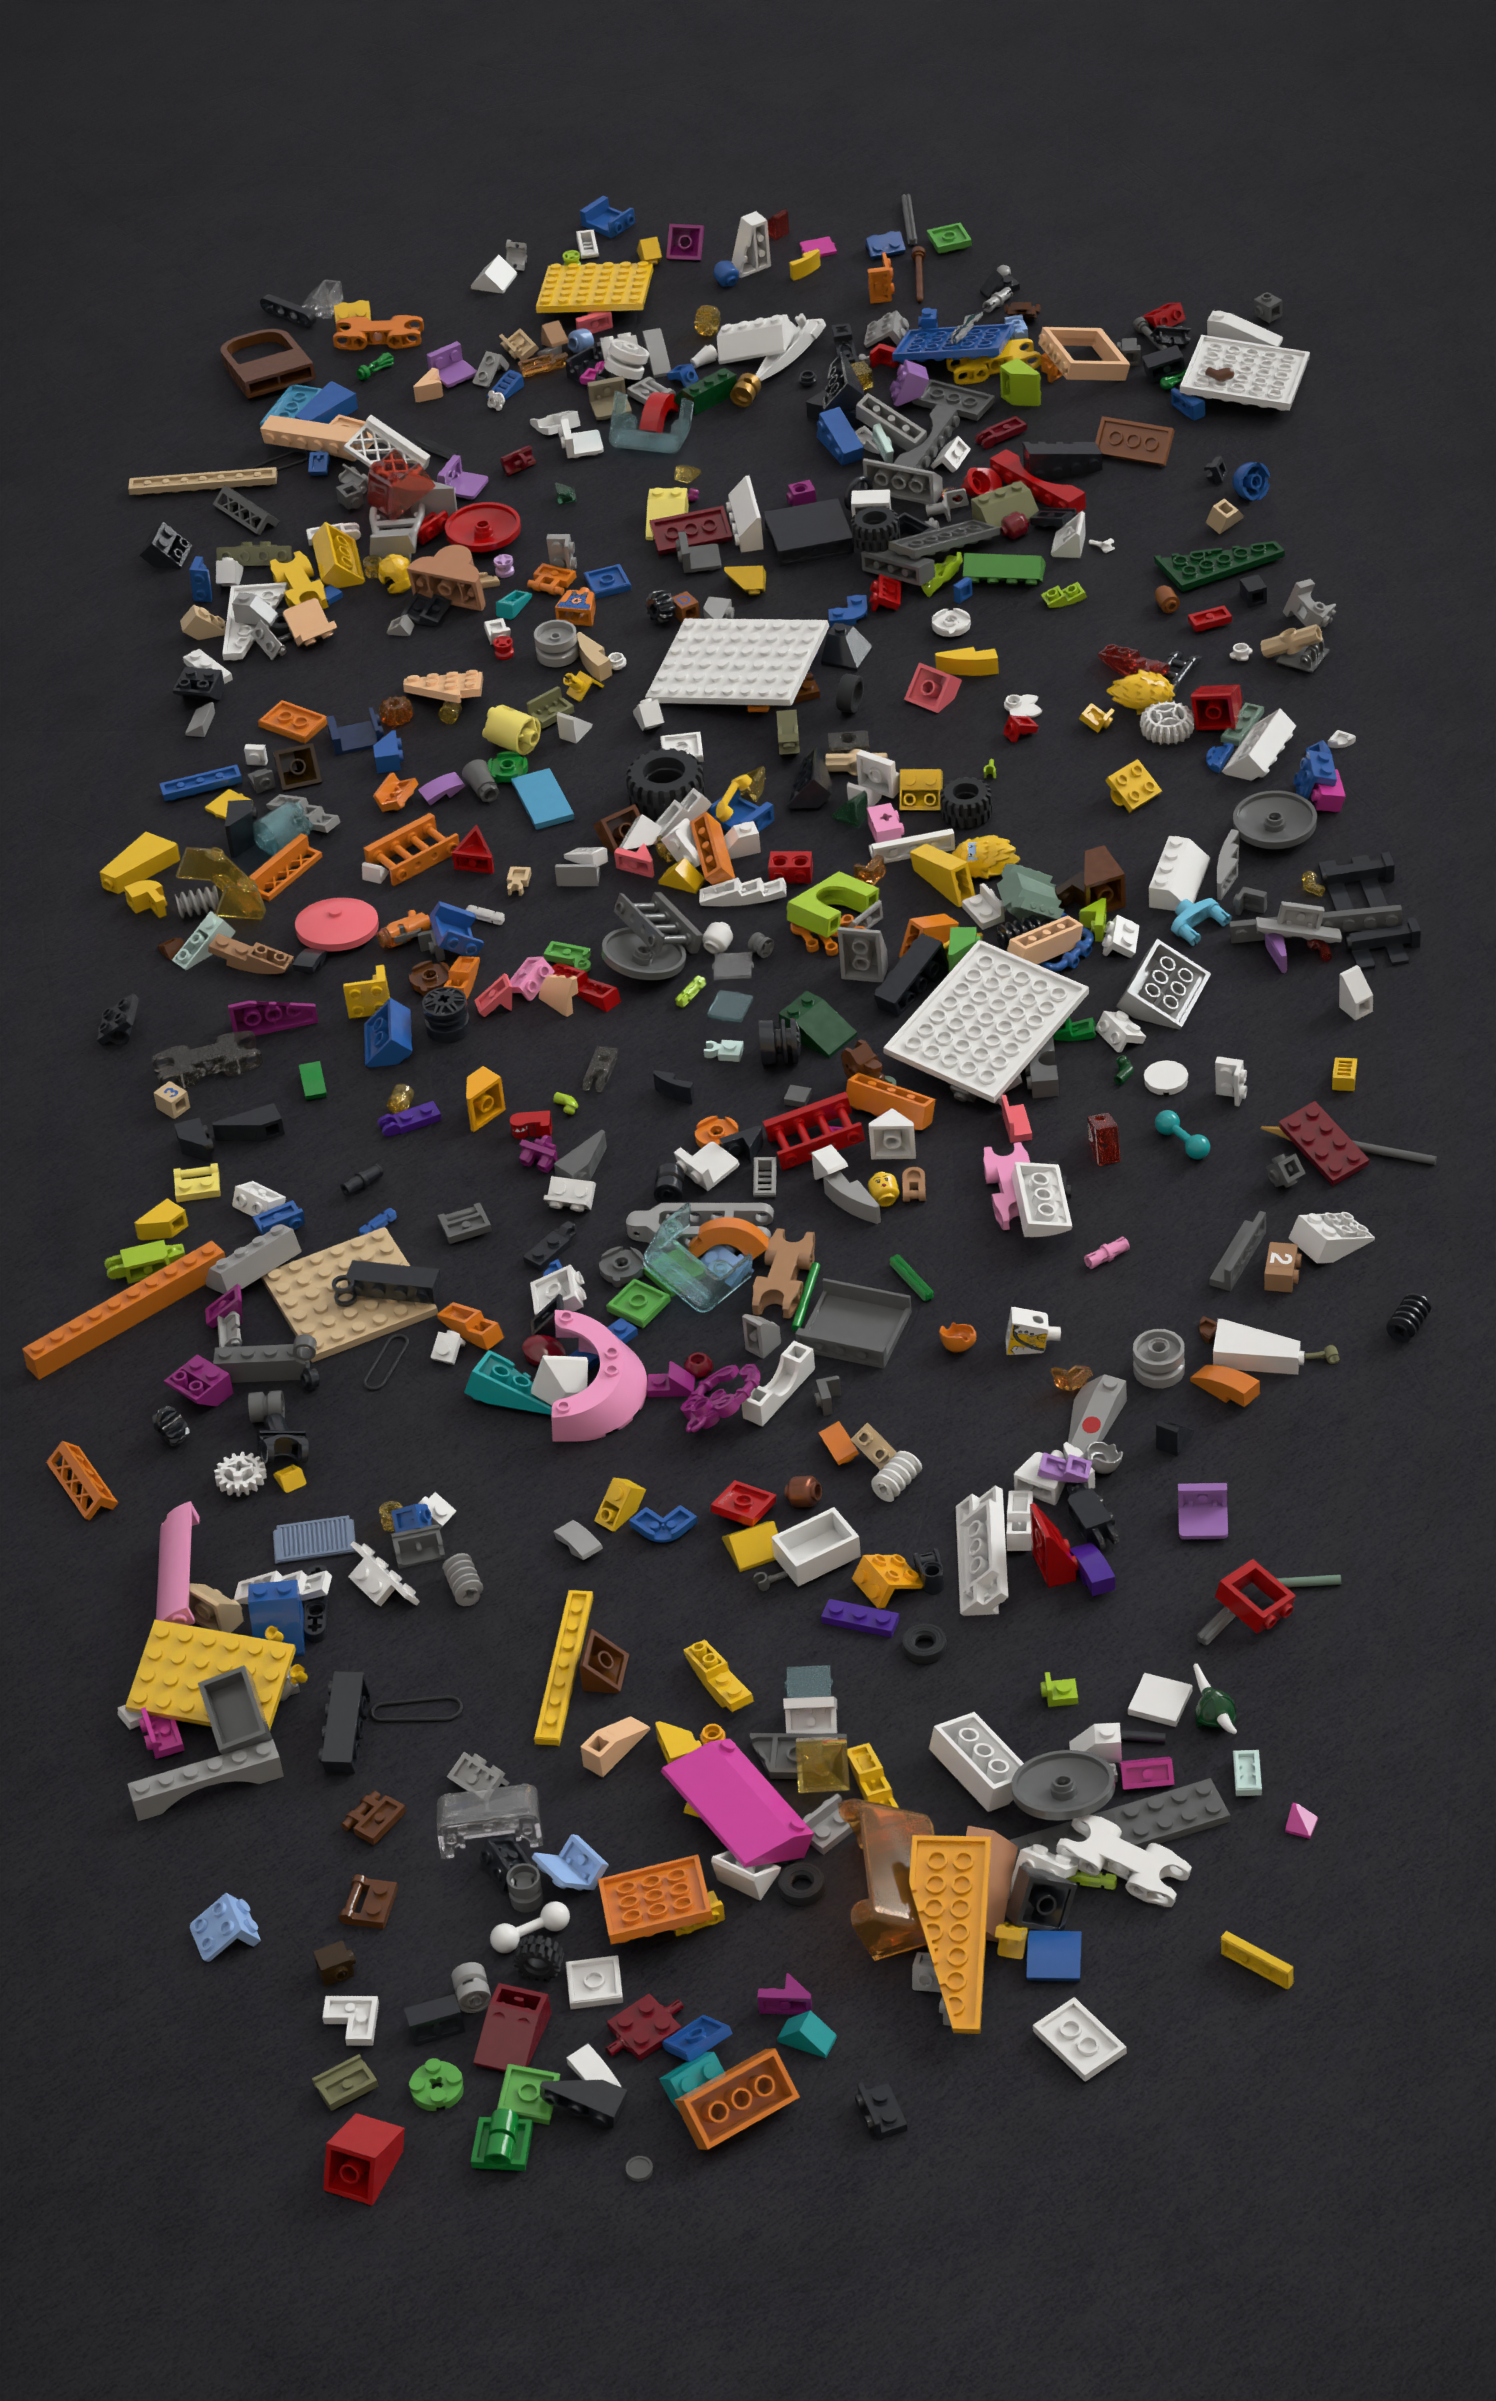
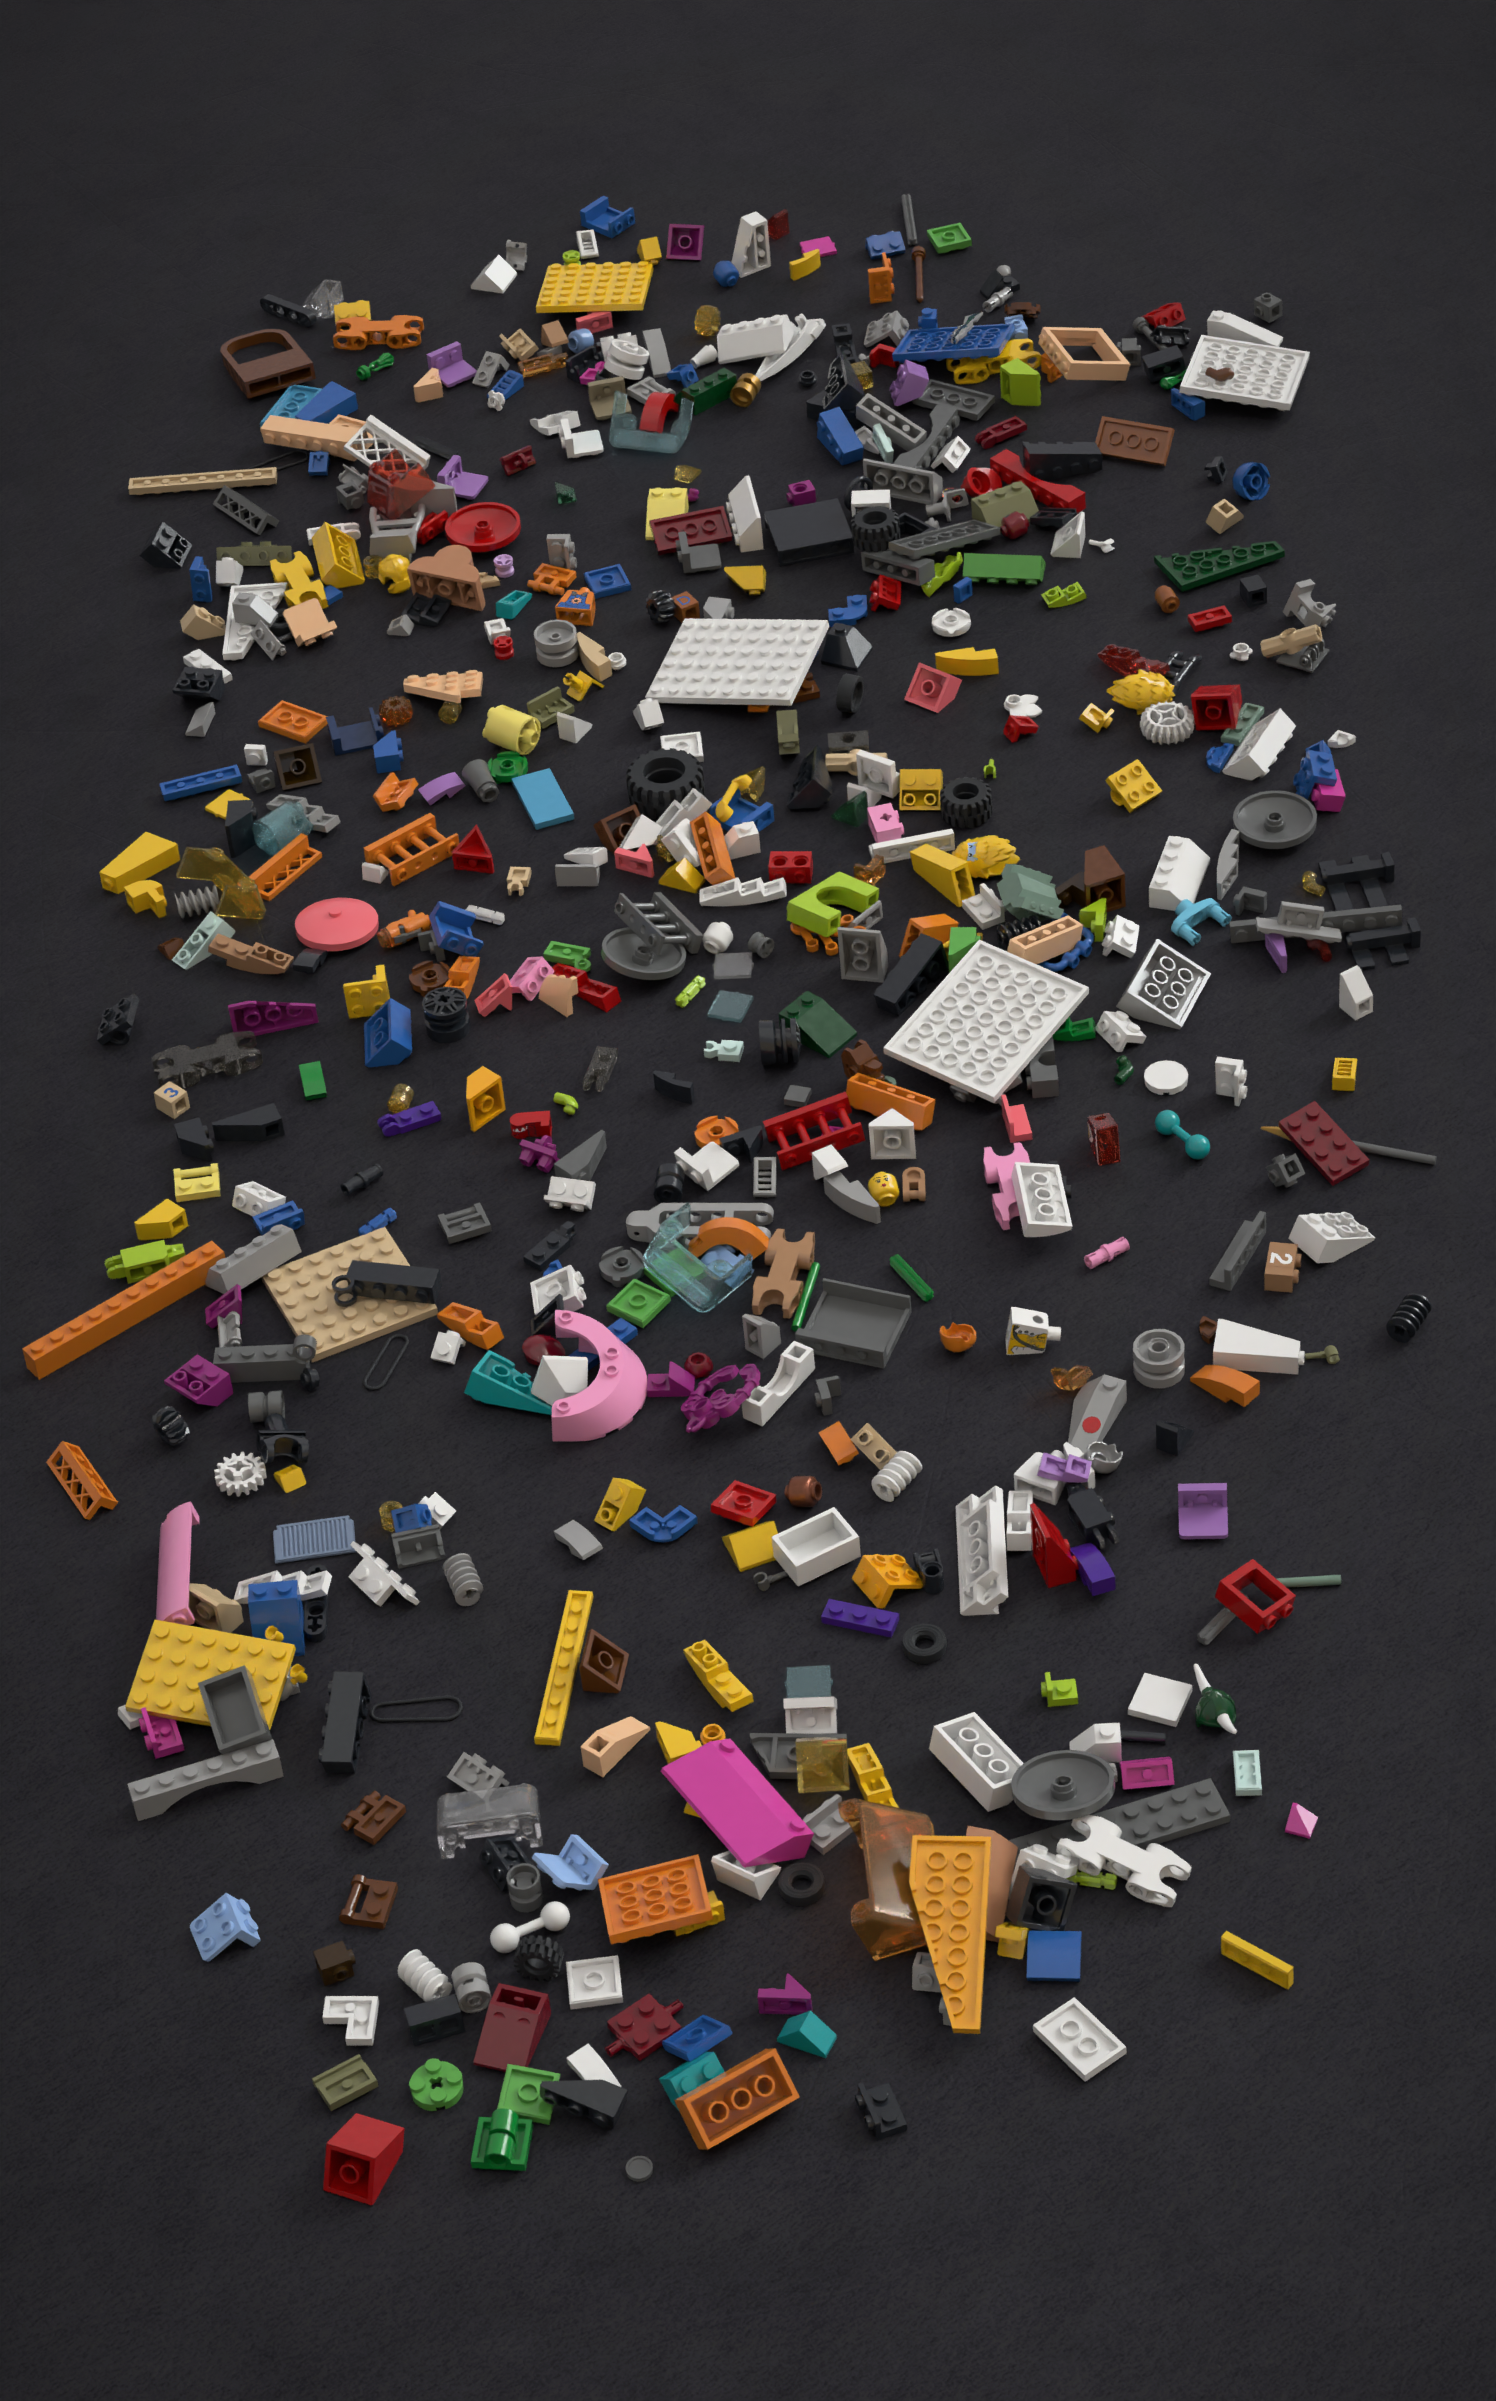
none -> white piece [398,1949,453,2002]

